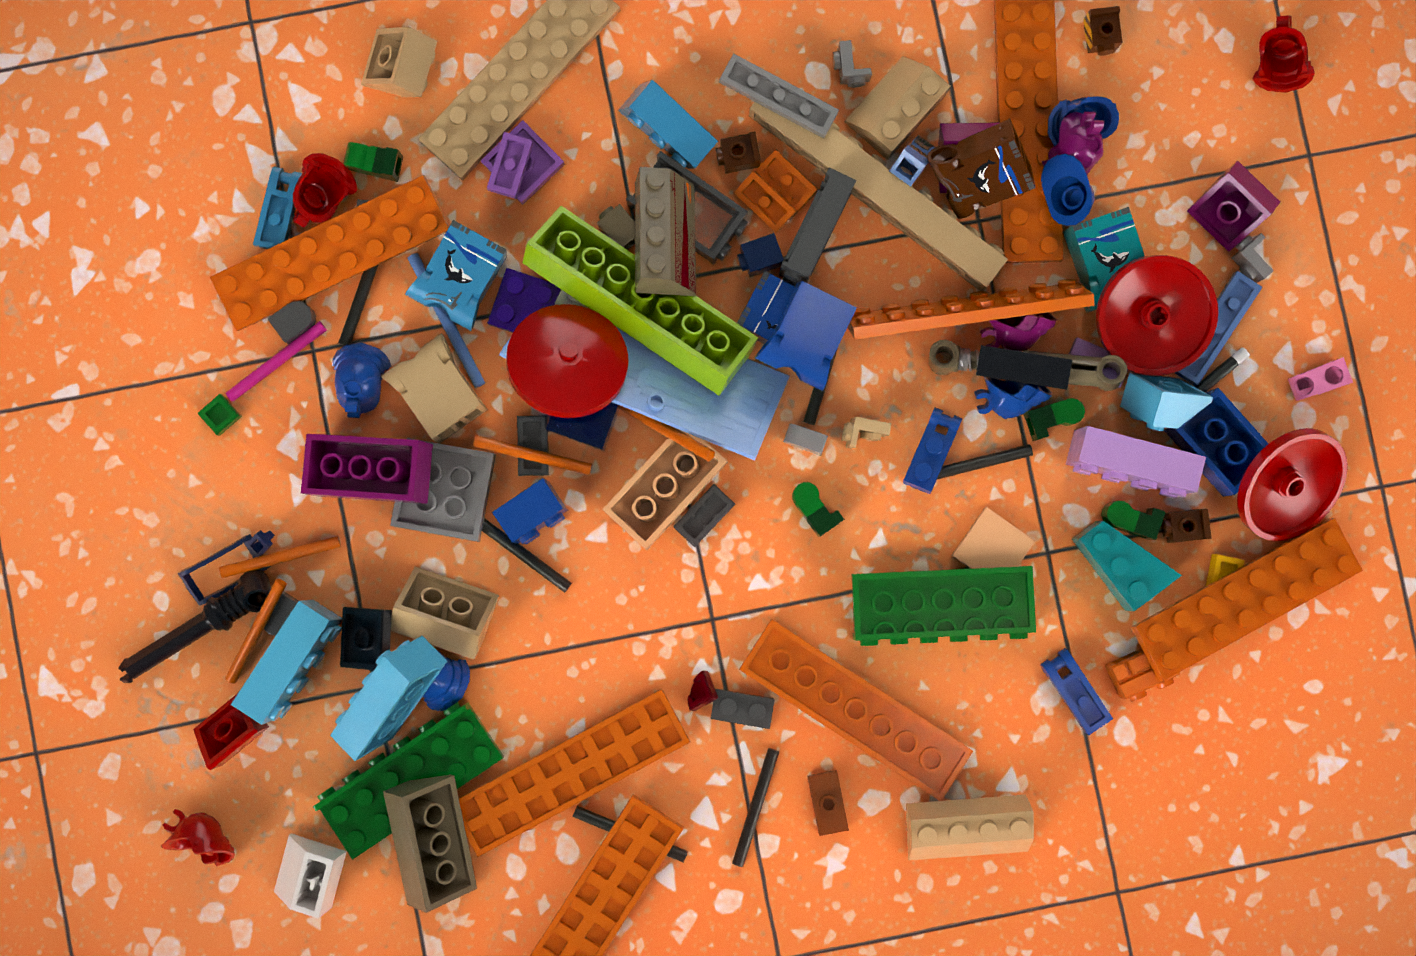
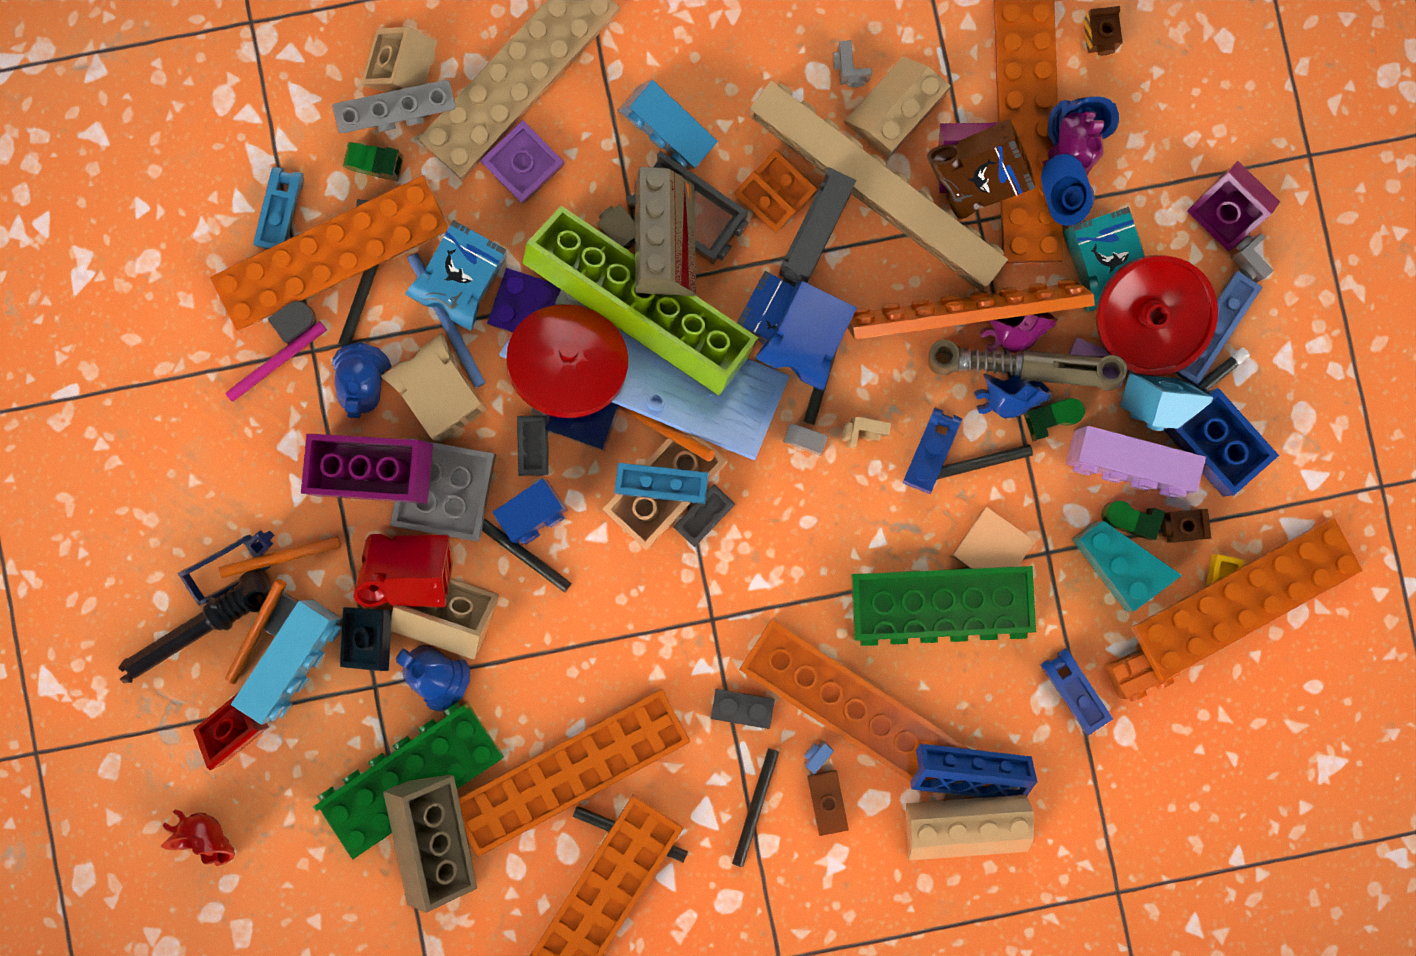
green tile [198,394,242,436] -> none
white slope [274,833,347,919] -> none
red helmet [293,153,357,228] -> none
medium azure brick [330,636,447,761] -> none
orange bar [473,435,592,475] -> none
medium lavender plate [487,132,534,199] -> none
dark red tile [687,670,718,711] -> none
reddish brown brick [715,131,761,174] -> none
light grey plate [719,53,839,138] -> none
dark blue brick [737,233,784,277] -> none
leg [792,482,845,537] -> none
medium blue leg [889,135,935,187] -> none
black tile [976,345,1072,390] -> none
red dish [1237,428,1348,541] -> none
red helmet [1252,15,1315,93] -> none
bright pink leg [1288,357,1353,401] -> none
none -> light grey bracket [332,80,456,133]
none -> red piece [353,534,453,607]
none -> dark azure plate [614,463,709,504]
none -> medium blue plate [804,740,834,774]
none -> blue fence [910,744,1038,797]

